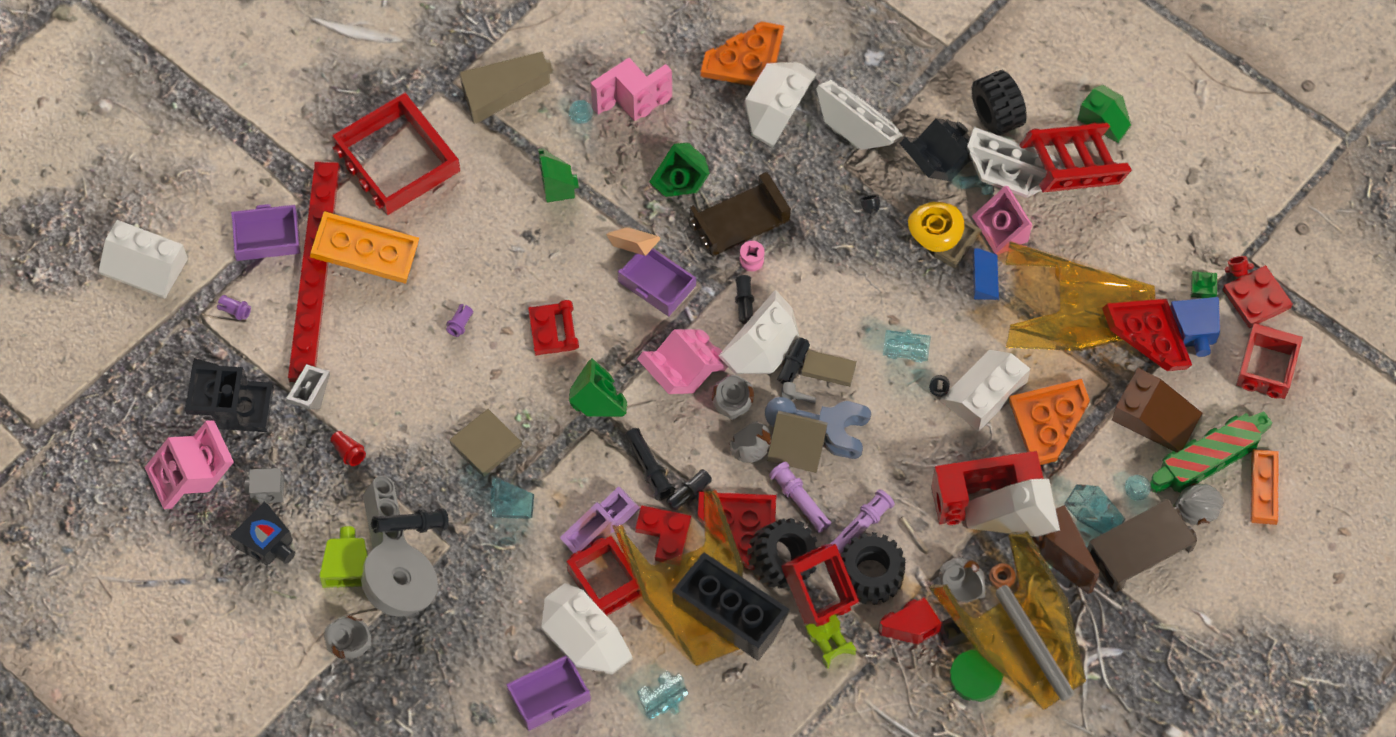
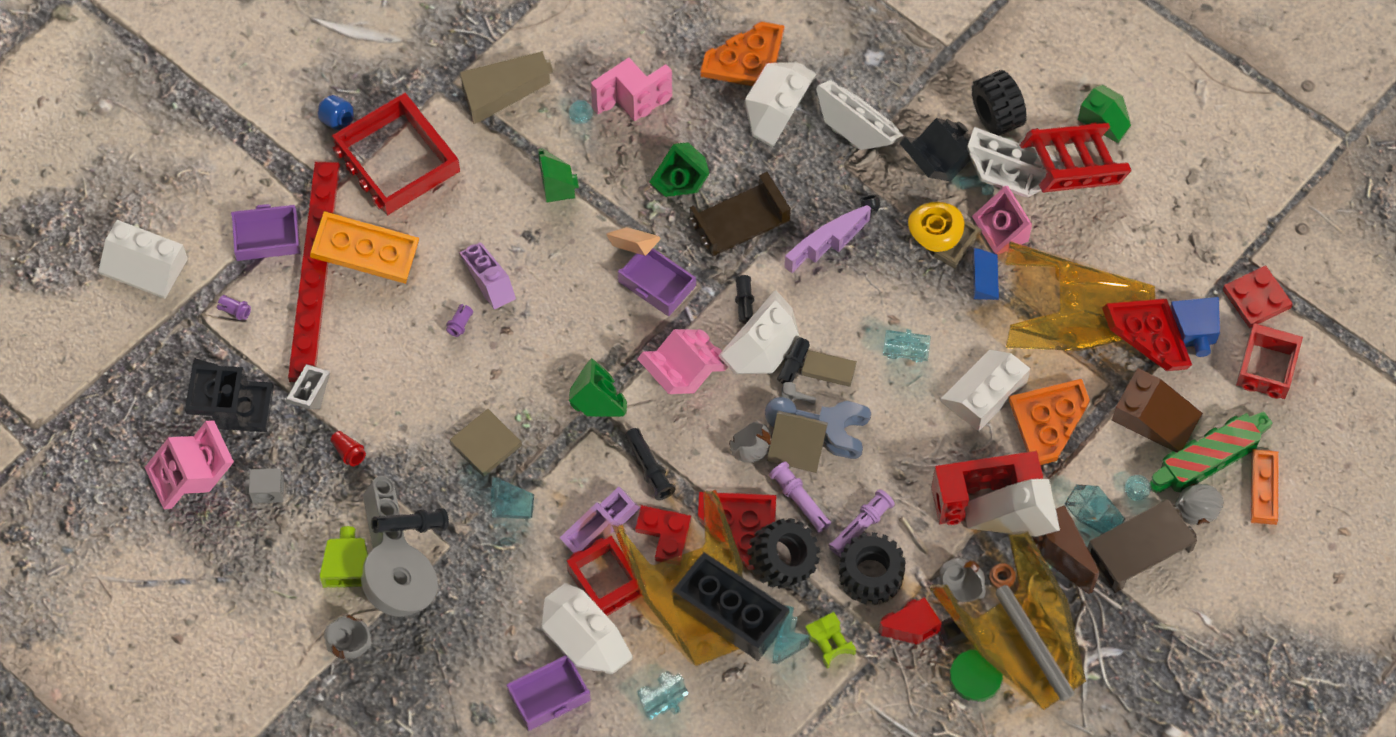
black torso [230,501,295,565] -> none
red plate [528,300,579,356] -> none
black axle [666,469,712,510] -> none
light grey hair [712,374,754,420] -> none
bright pink wheel [740,241,764,271] -> none
red window [781,544,859,627] -> none
black hinge [929,375,950,397] -> none
green tile [1191,271,1217,298] -> none
red plate [1224,256,1254,277] -> none
none -> blue head [318,95,354,130]
none -> lavender slope [459,242,516,309]
none -> clear light blue slope [772,605,809,664]
none -> lavender slope [785,205,871,273]

